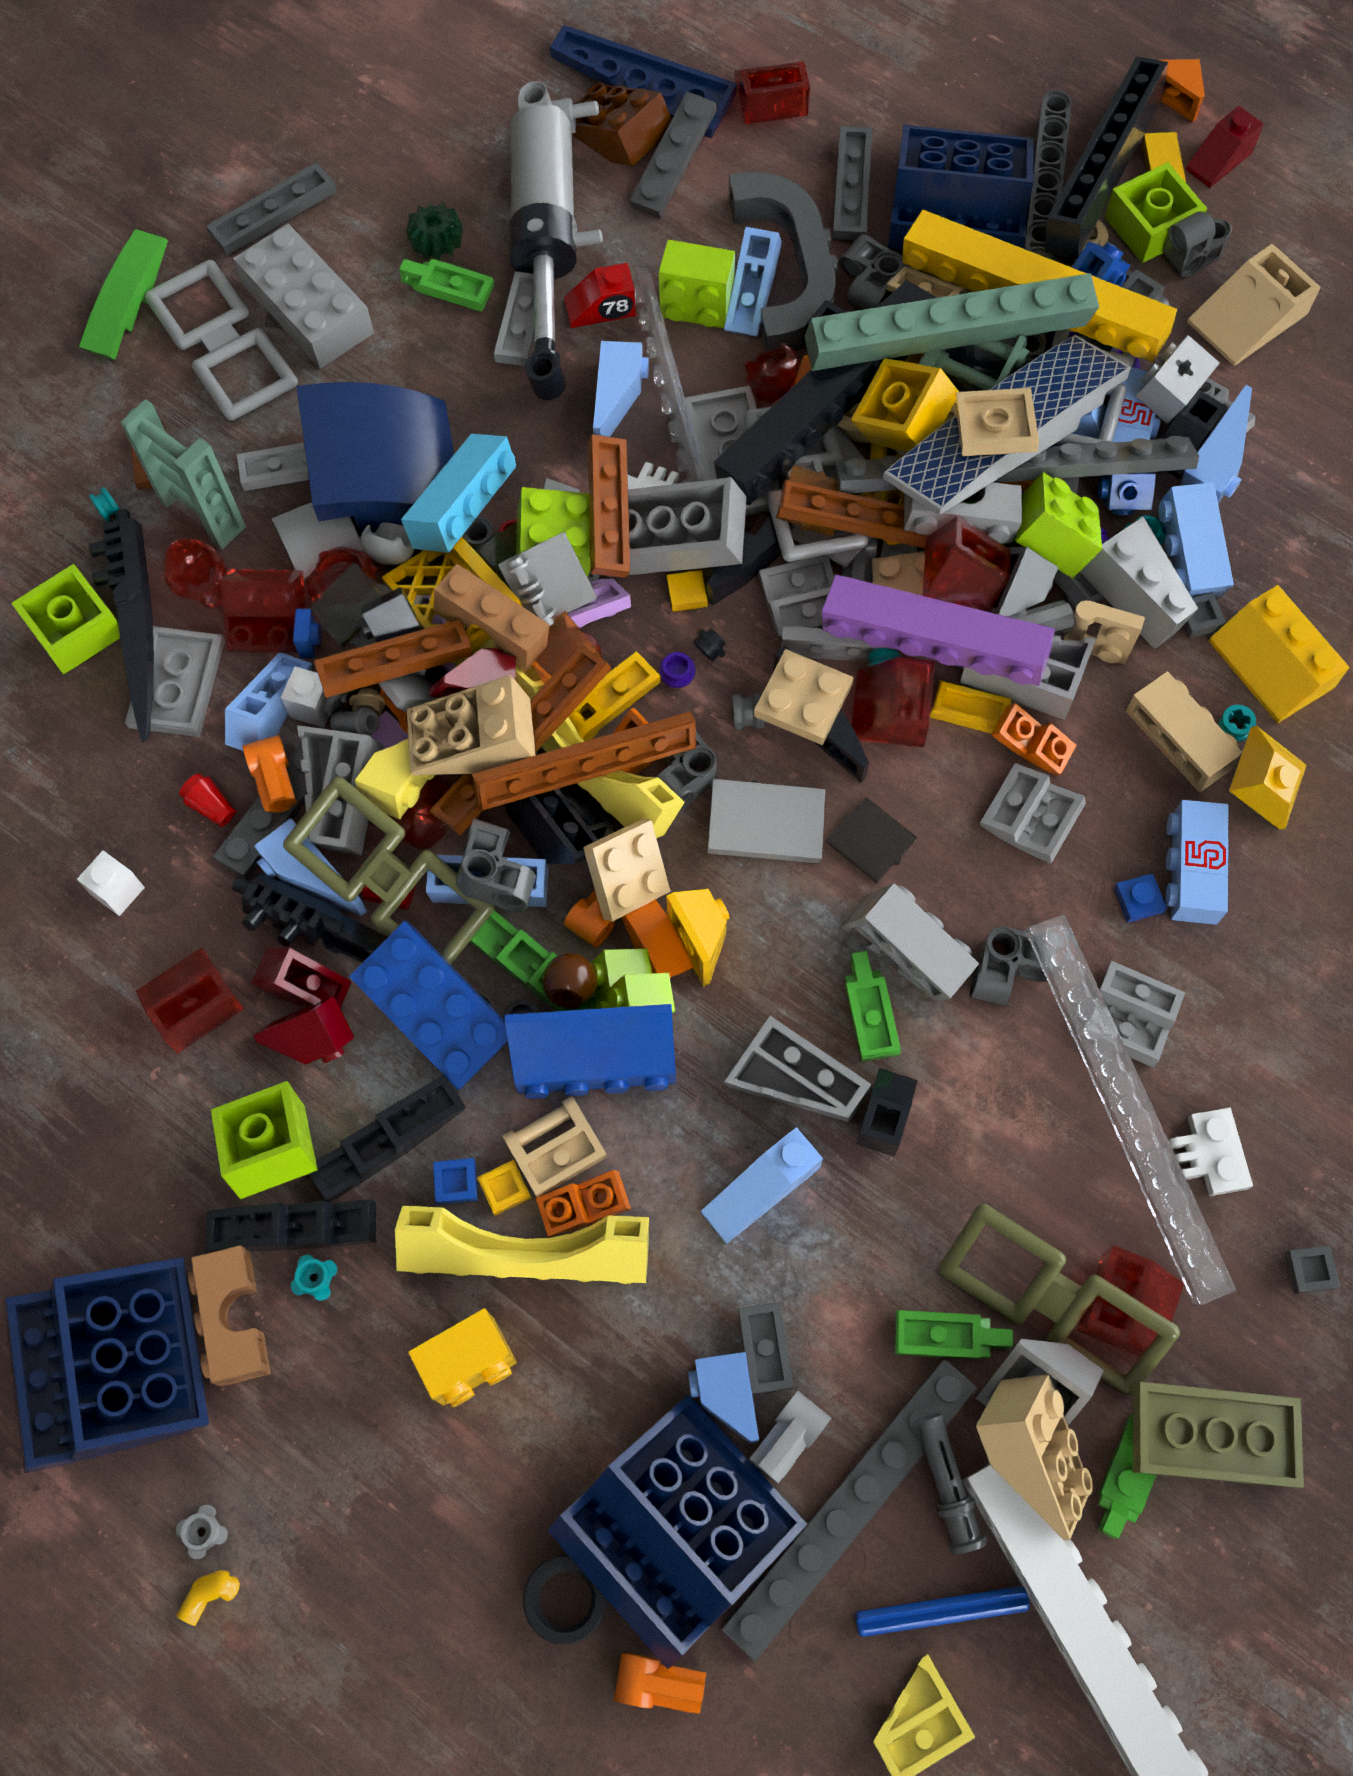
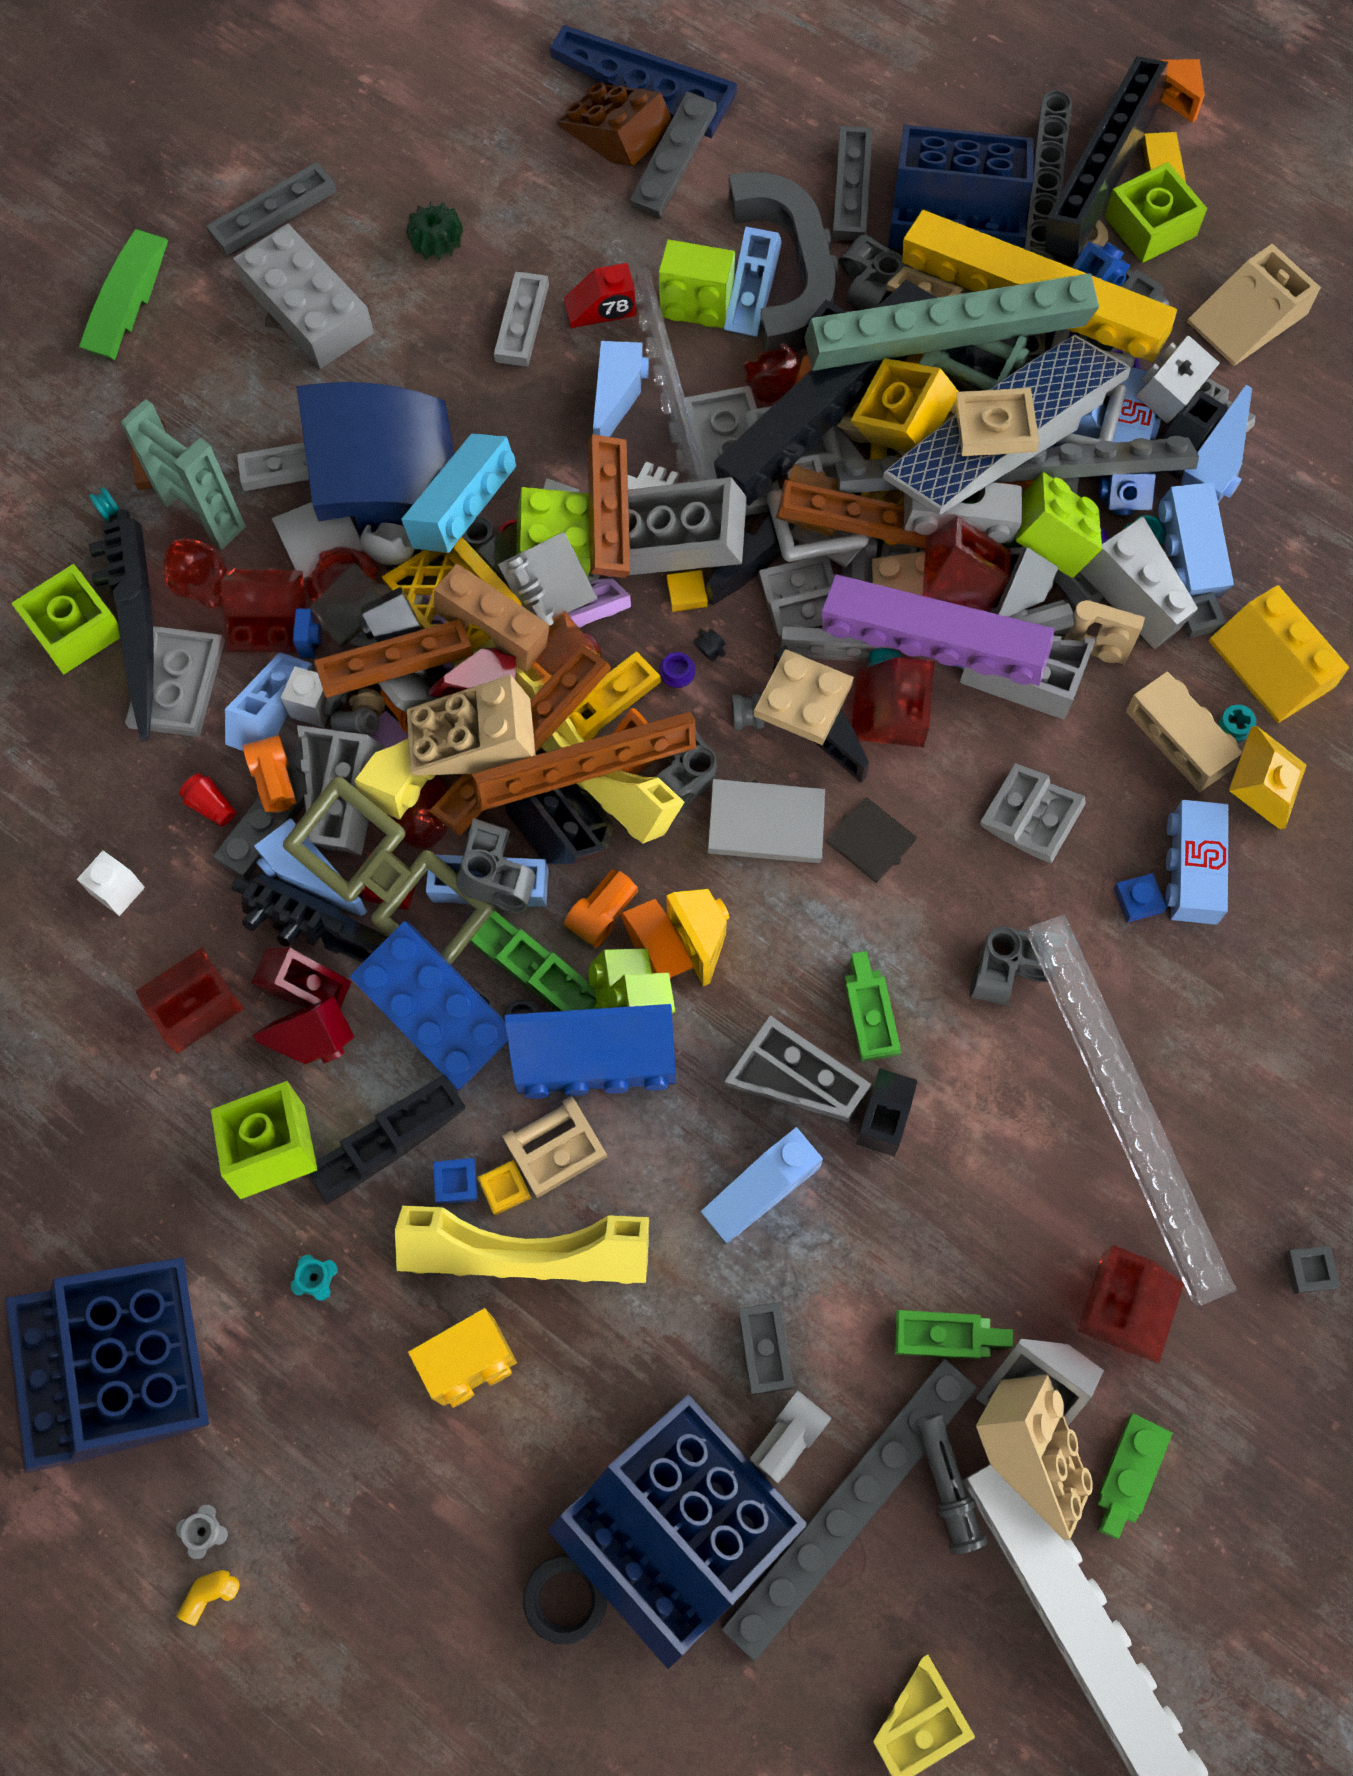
light grey bar [145,260,298,421] -> none
medium nougat arch [188,1245,271,1387] -> none
black slope [205,1199,376,1253] -> none
bright green hinge [399,258,494,312] -> none
piece [510,81,603,400] -> none
orange slope [536,1170,631,1237] -> none
reddish brown piece [542,953,597,1009] -> none
tan plate [583,819,671,921] -> none
orange piece [613,1652,706,1714] -> none
medium blue slope [688,1352,759,1444] -> none
clear red slope [734,61,810,124] -> none
light grey wedge [840,883,979,1002] -> none
blue axle [855,1586,1029,1637] -> none
yellow tile [930,680,1012,734] -> none
olive bar [938,1204,1180,1396] -> none
orange slope [991,703,1076,776] -> none
light grey slope [1080,960,1185,1068] -> none
olive plate [1133,1382,1304,1488] -> none
dark grey piece [1162,211,1231,278] -> none
white hinge [1167,1107,1253,1196] -> none
dark red slope [1185,105,1264,188] -> none

